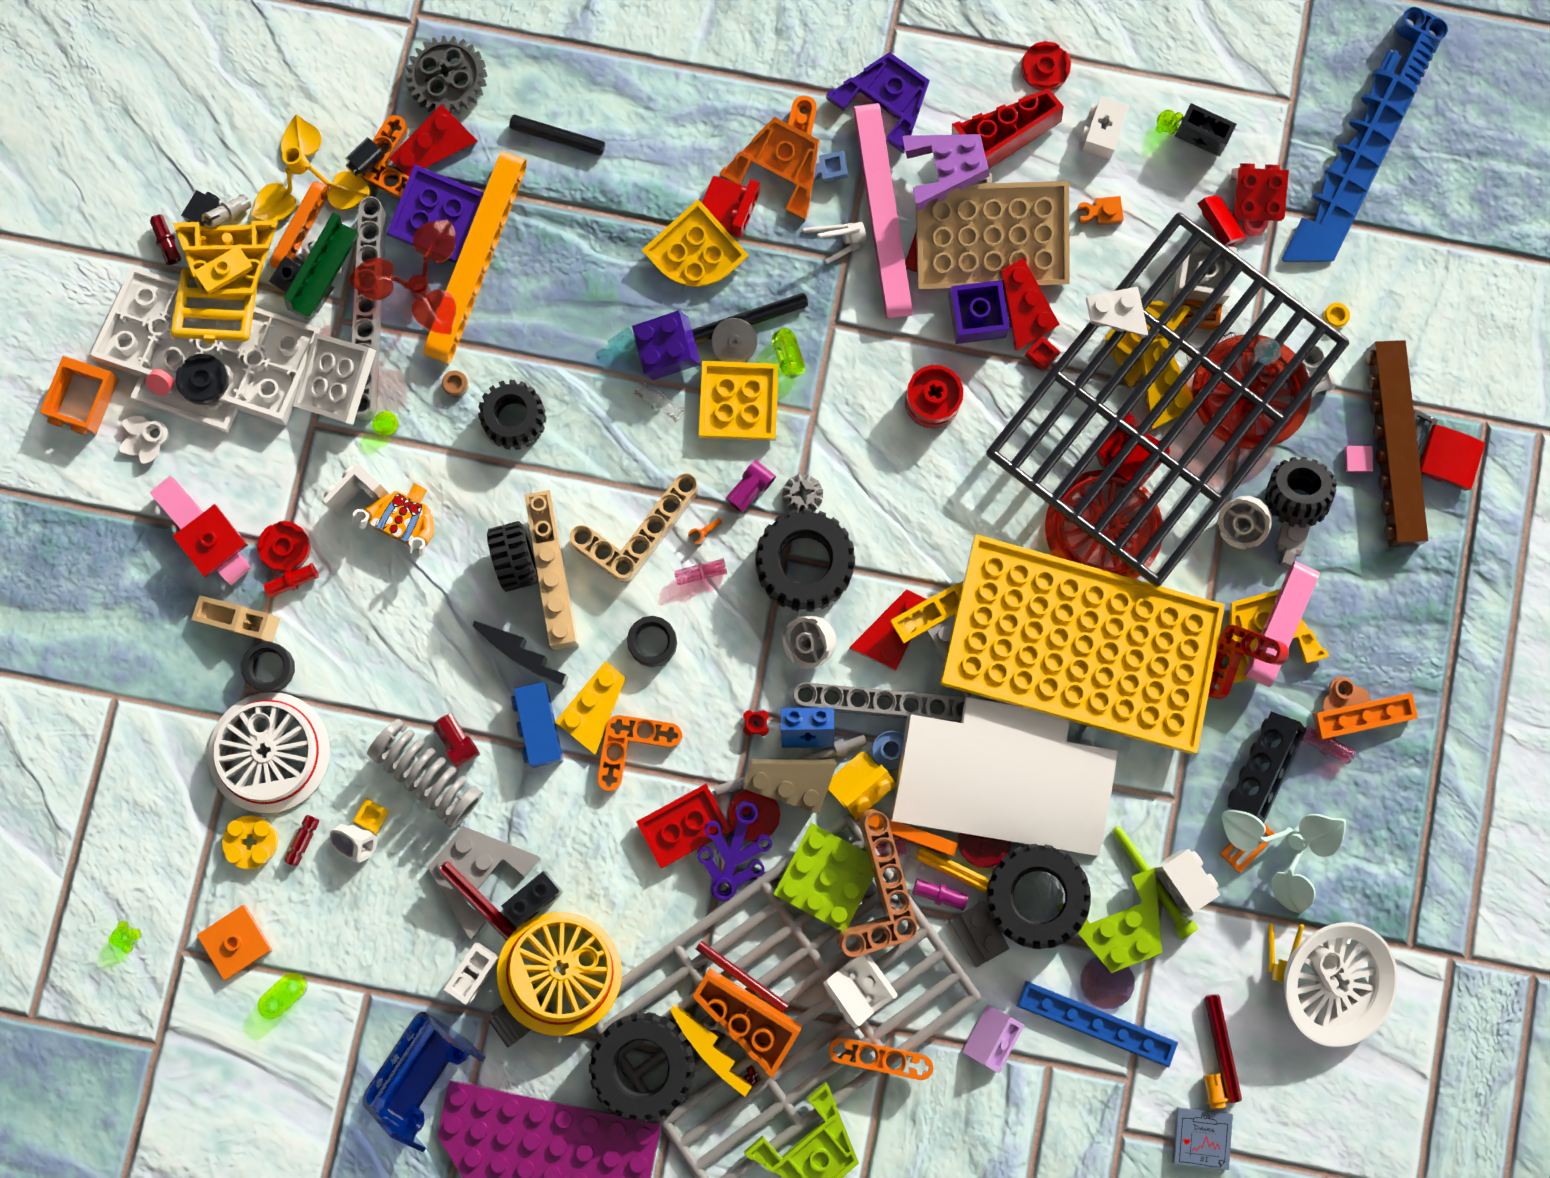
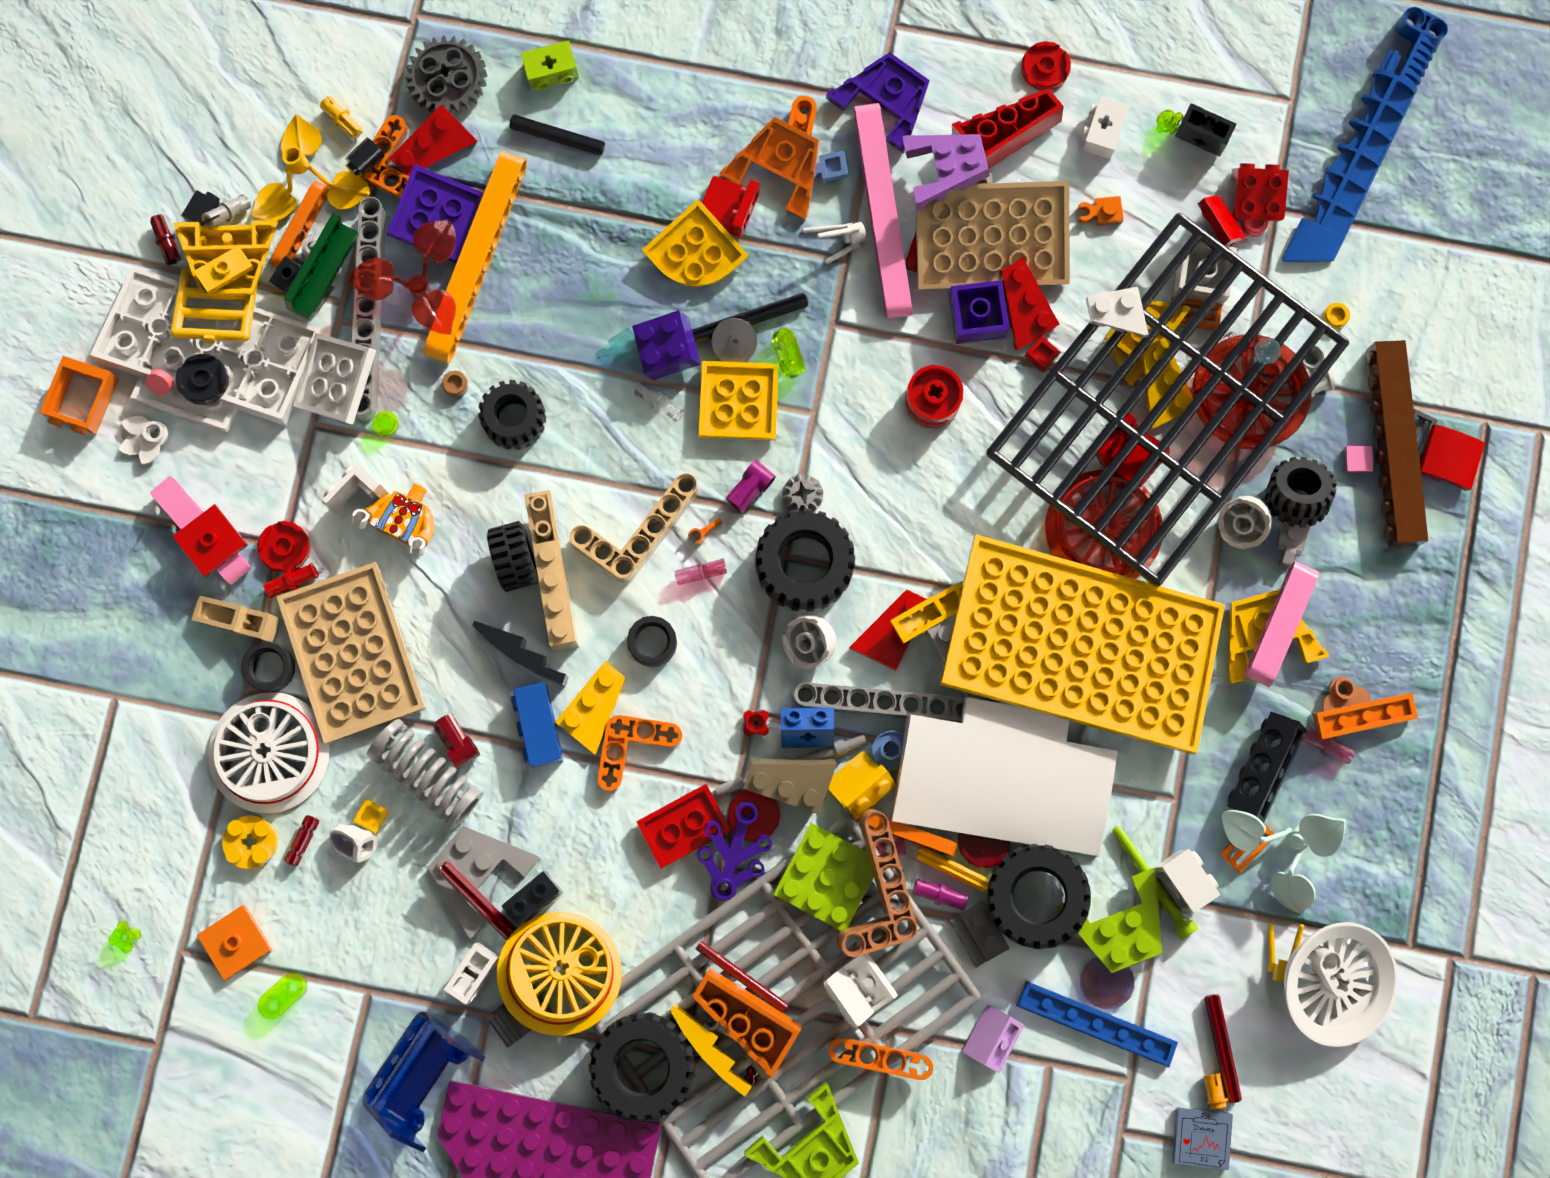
red beam [1208,625,1289,700] -> none
none -> tan plate [277,562,426,745]
none -> yellow axle [320,96,363,139]
none -> lime brick [521,40,579,90]

